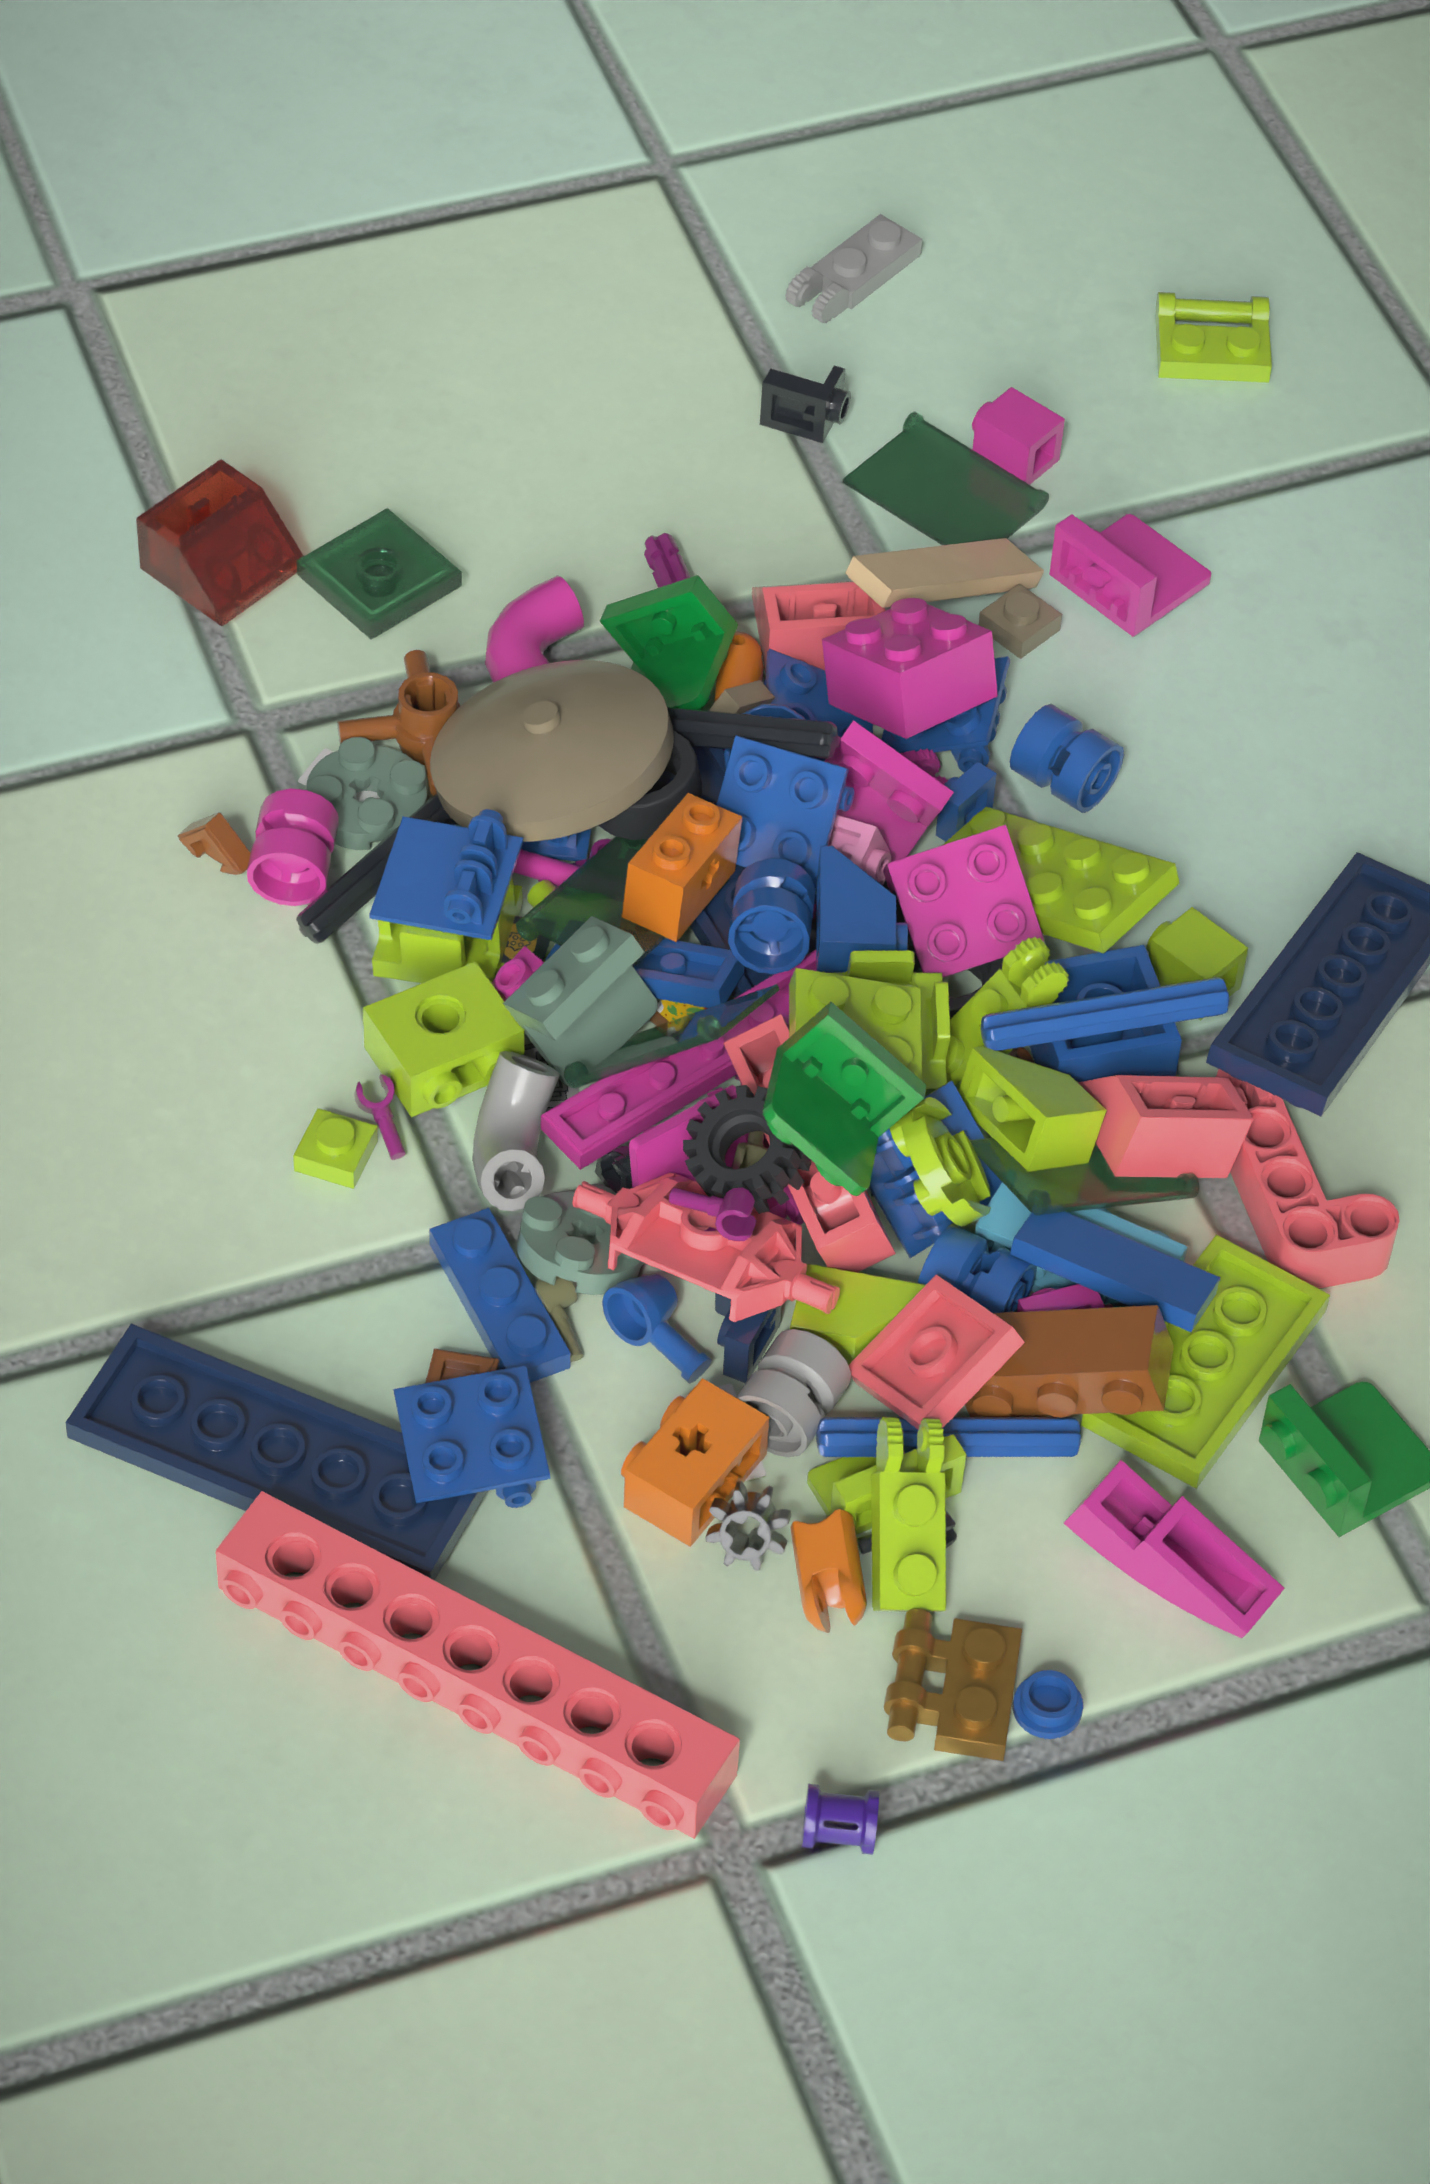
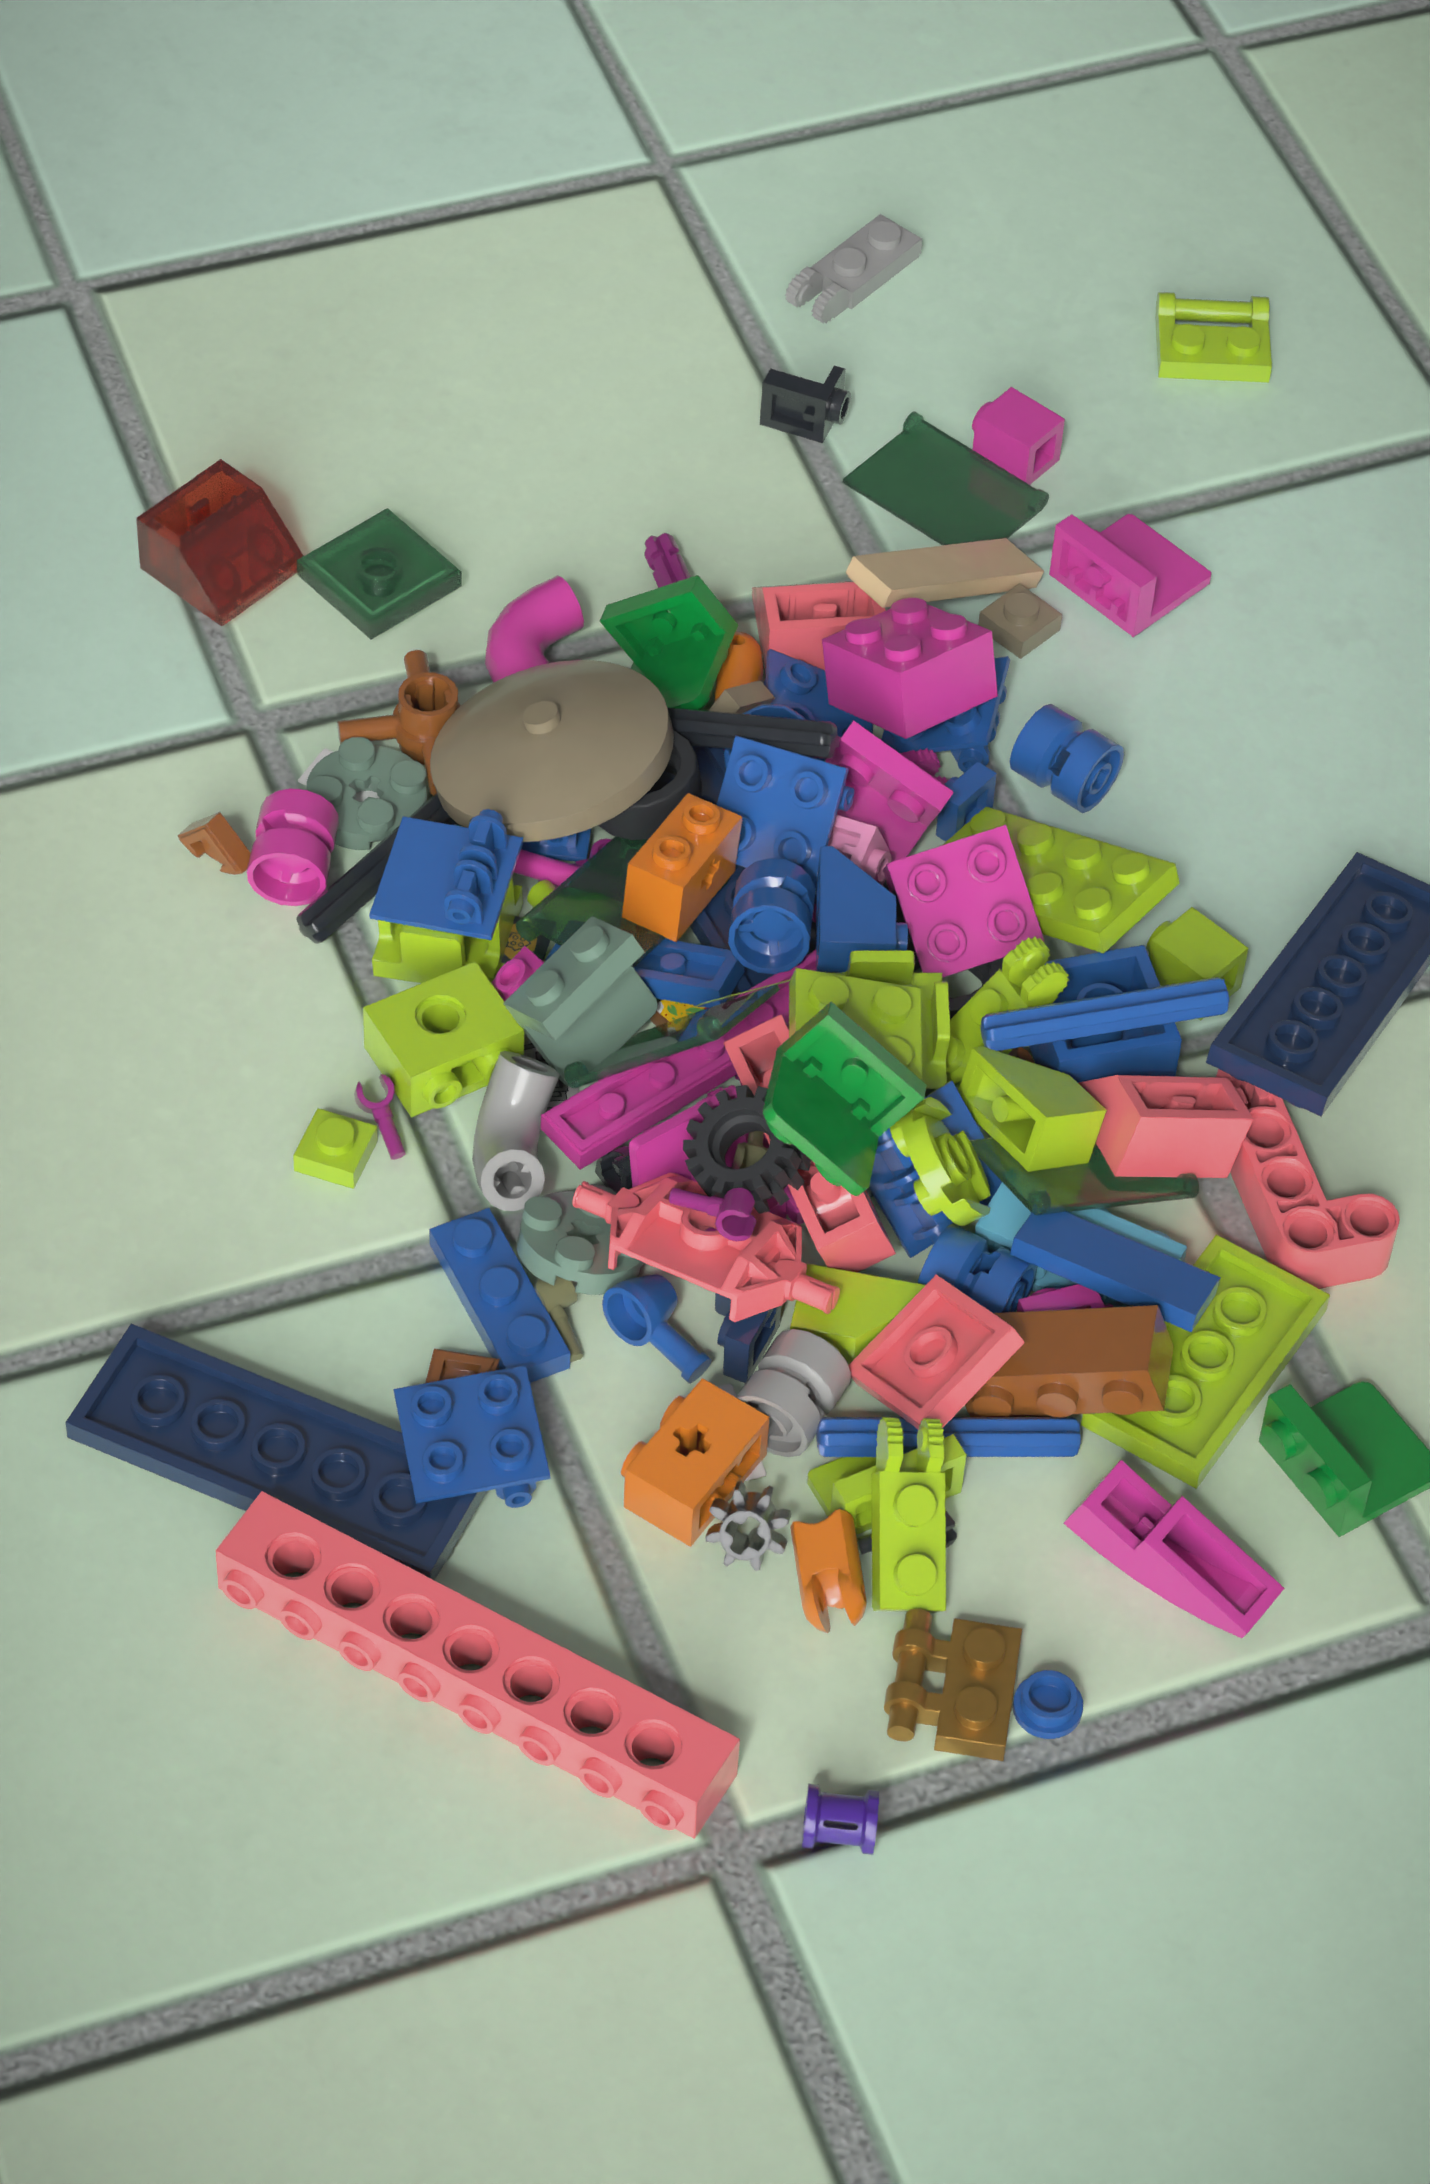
none -> sticker [694,980,790,1007]

